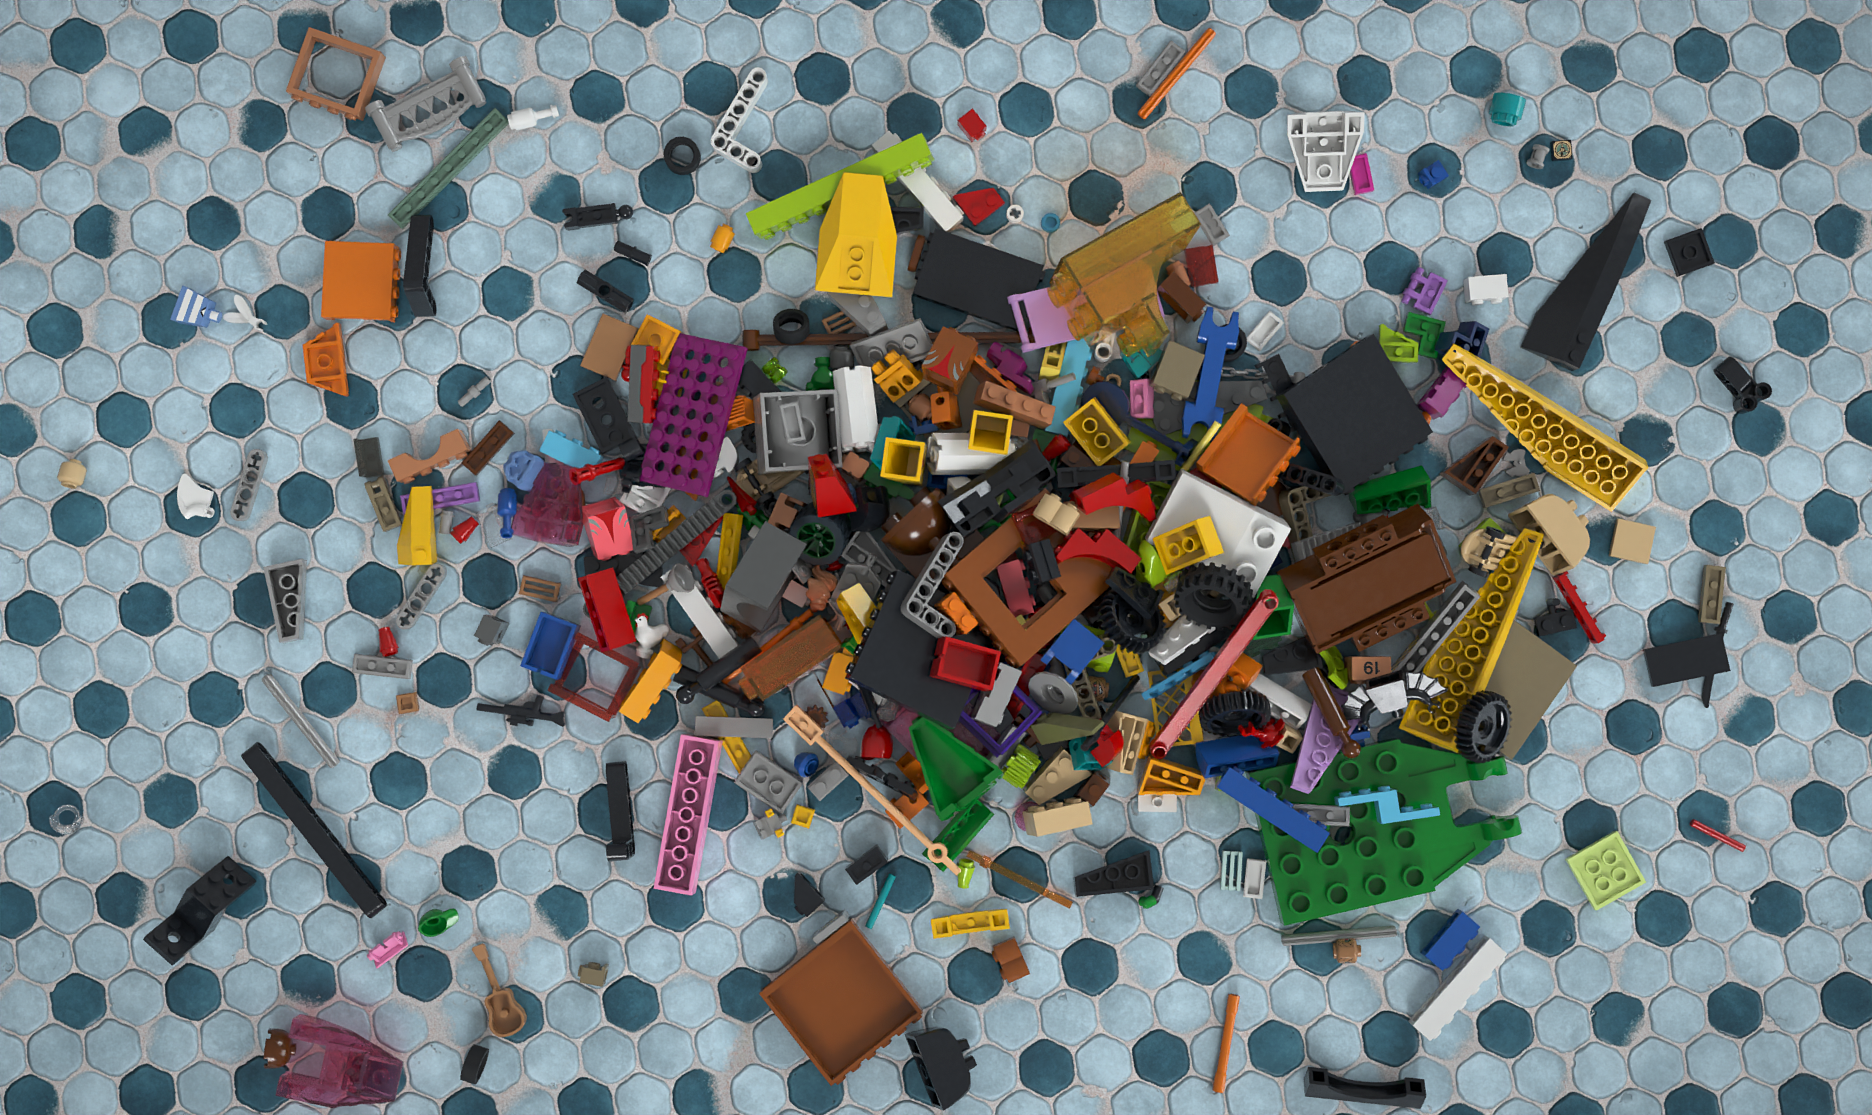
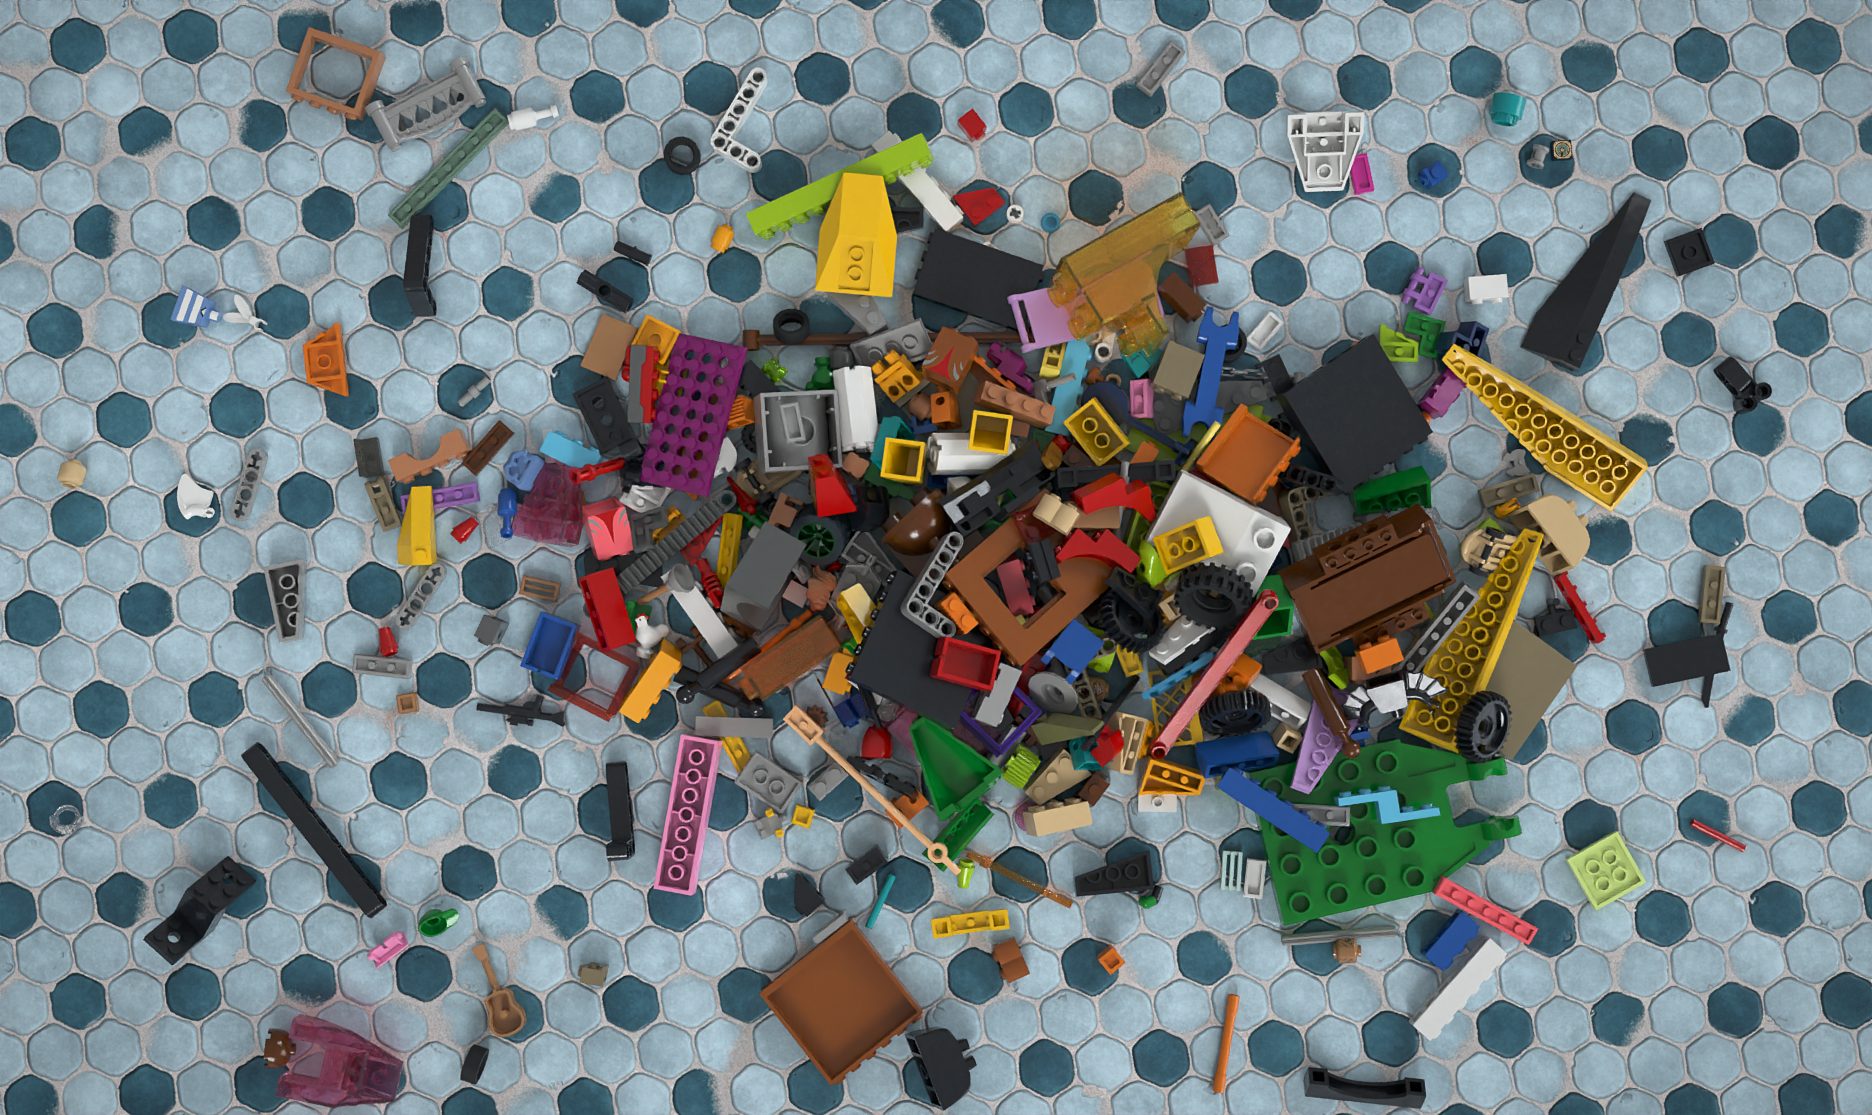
orange panel [321,241,401,323] -> none
light grey pin [439,510,455,534] -> none
black plate [562,203,633,231] -> none
blue cone [794,752,819,778] -> none
medium nougat tile [822,311,857,334] -> none
orange brick [895,750,929,794] -> none
reddish brown tile [908,234,926,273] -> none
orange axle [1138,28,1216,119] -> none
nougat cone [1166,260,1191,286] -> none
red piece [1238,718,1285,748] -> none
reddish brown wedge [1439,436,1509,496] -> none
tan tile [1609,518,1656,564] -> none
none -> pearl gold tile [1041,442,1063,471]
none -> orange panel [1096,944,1125,975]
none -> orange brick [1355,635,1404,674]
none -> coral tile [1432,876,1538,945]
none -> light orange pin [1494,497,1521,519]

